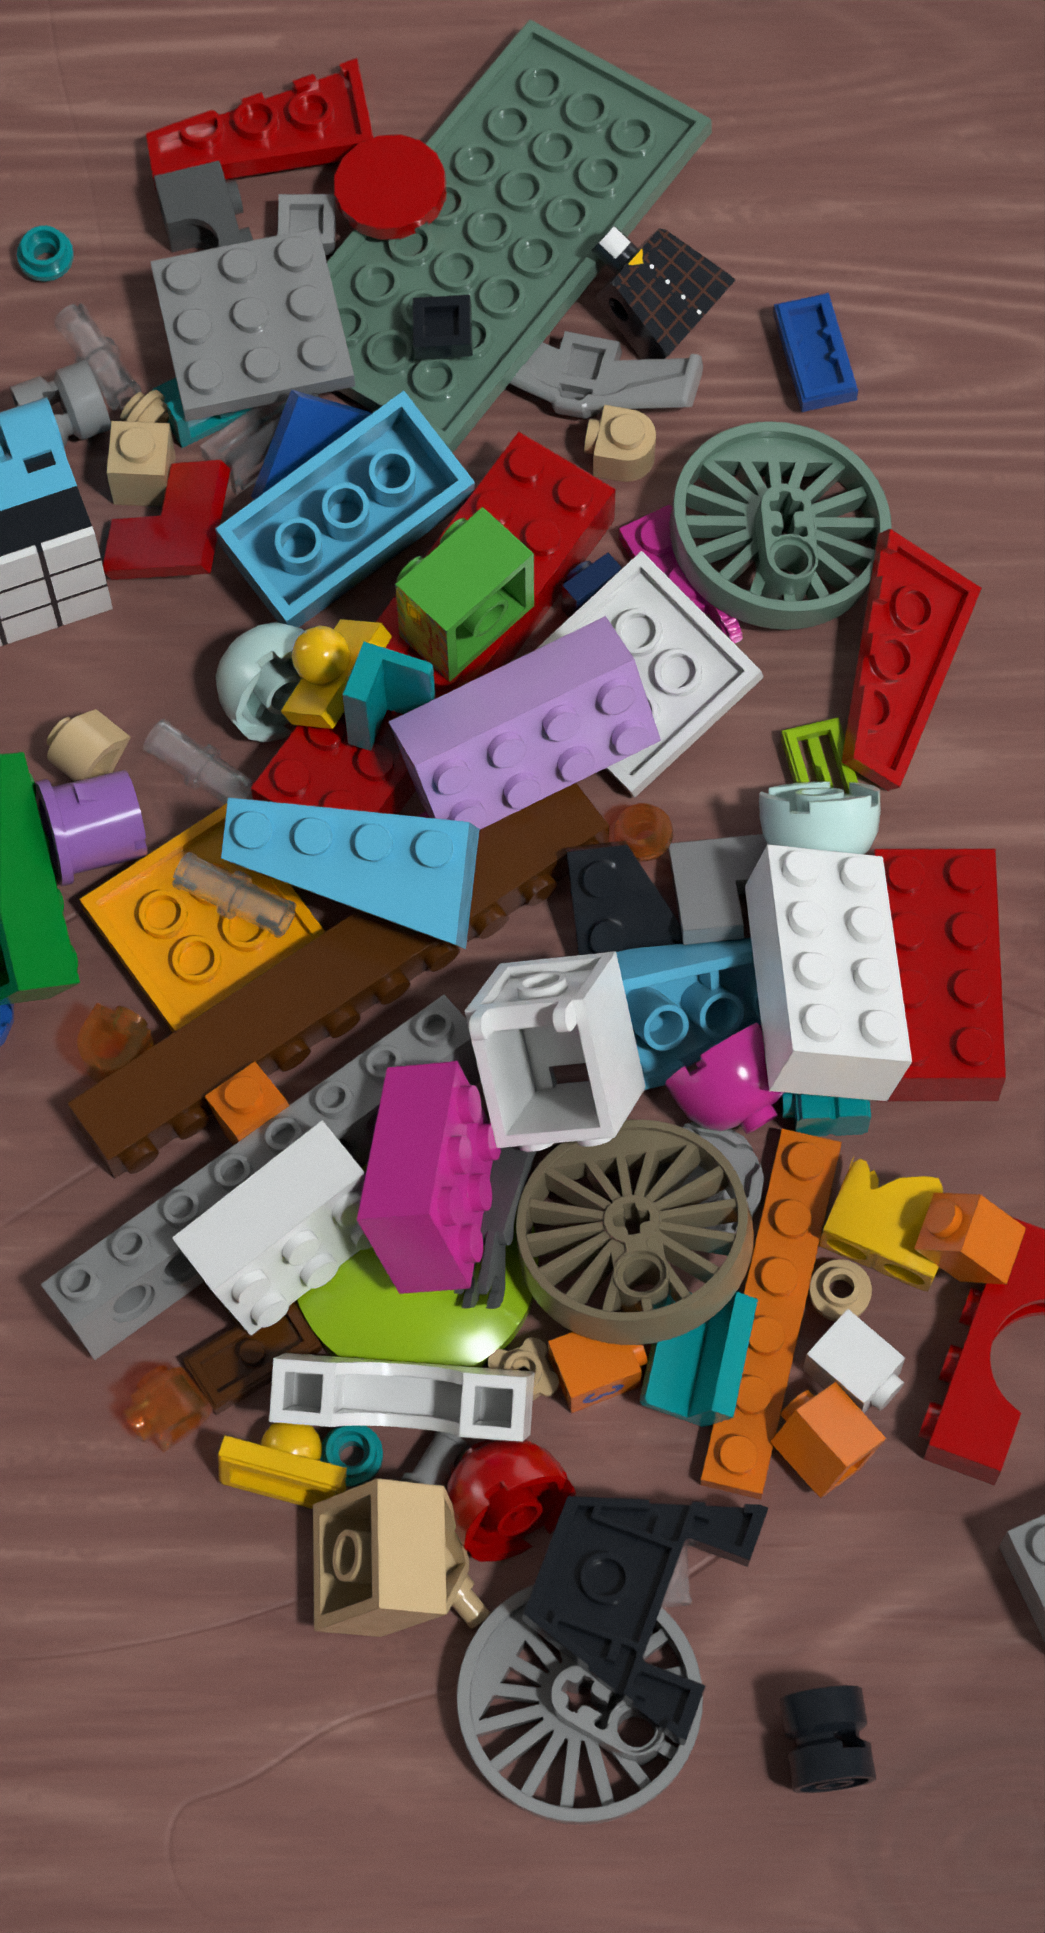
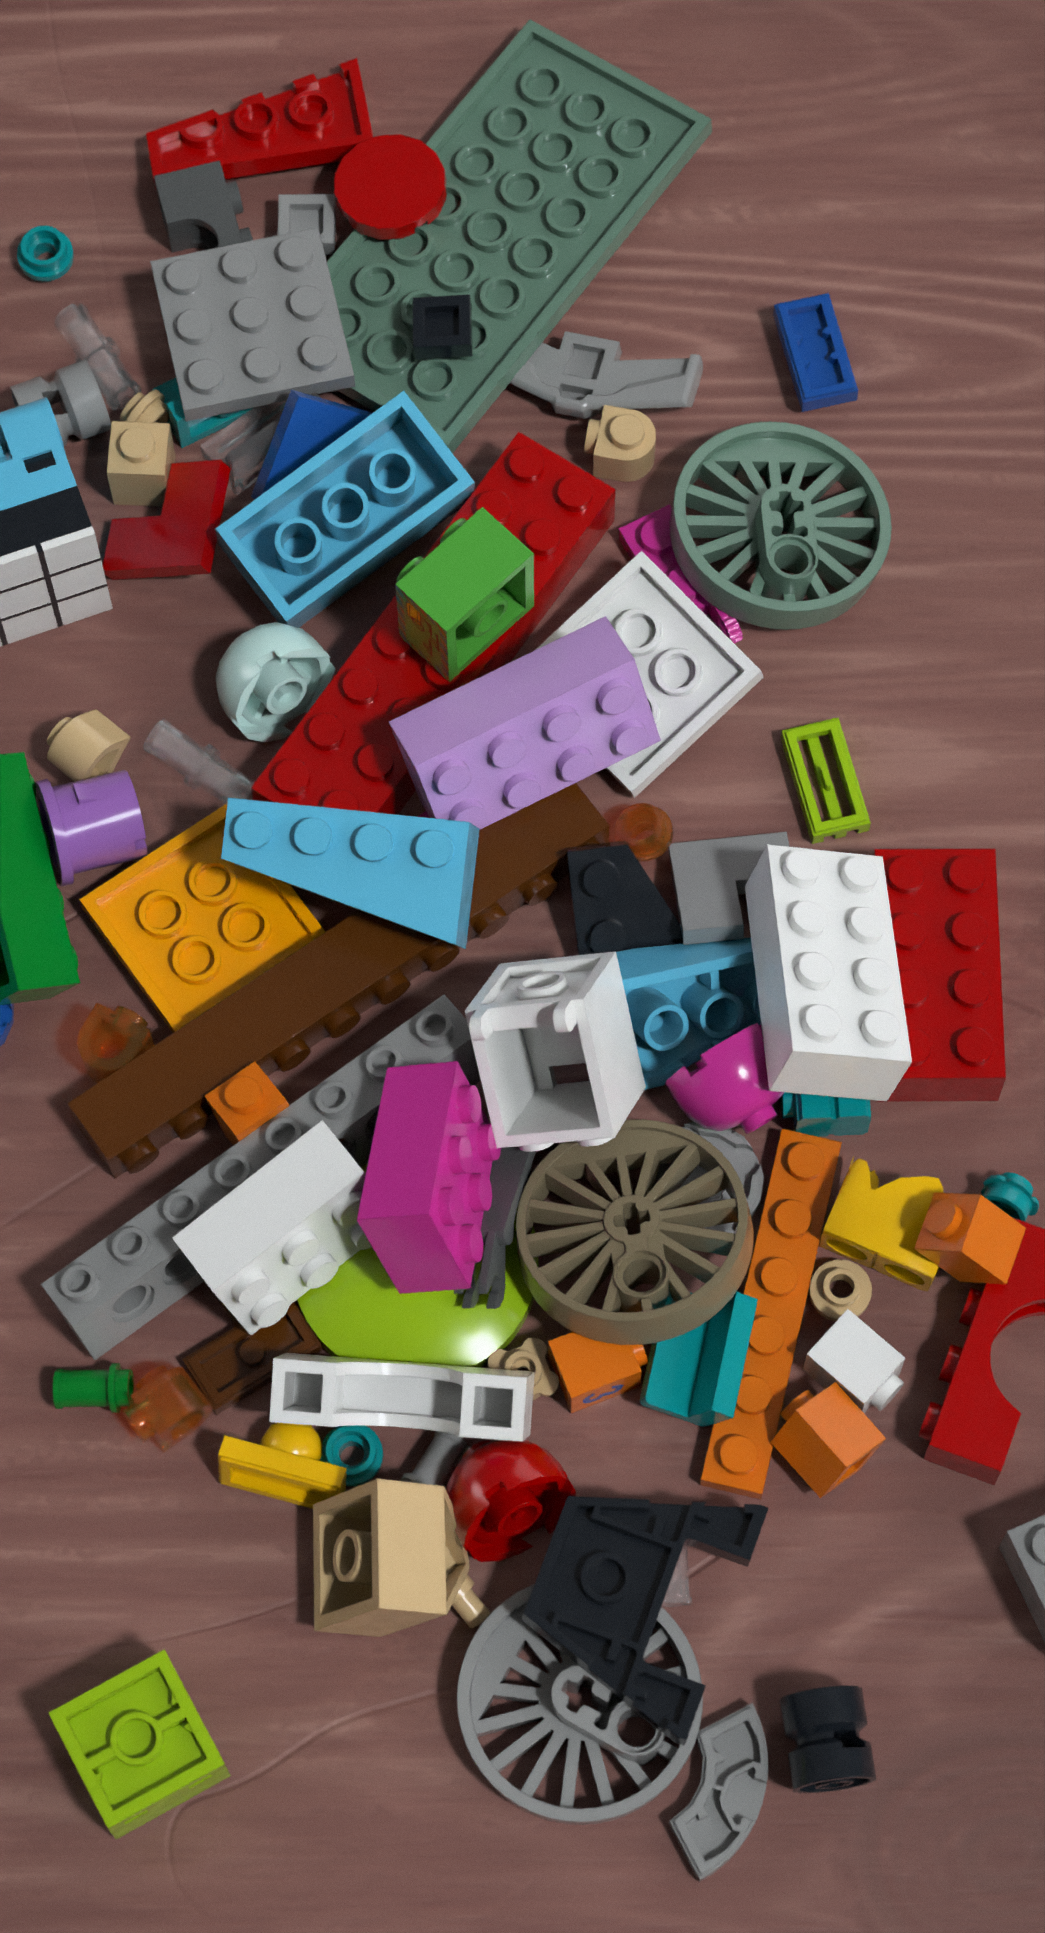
clear pin [172,852,296,938] -> none
yellow tile [281,619,392,729] -> none
teal panel [343,642,435,751] -> none
dark blue plate [562,552,622,618] -> none
black torso [591,225,735,360] -> none
light aqua cylinder [759,782,881,855] -> none
red wing [841,529,982,791] -> none
none -> lime piece [48,1649,231,1840]
none -> green pin [53,1363,134,1413]
none -> light grey tile [669,1703,768,1882]
none -> teal plate [981,1172,1039,1222]

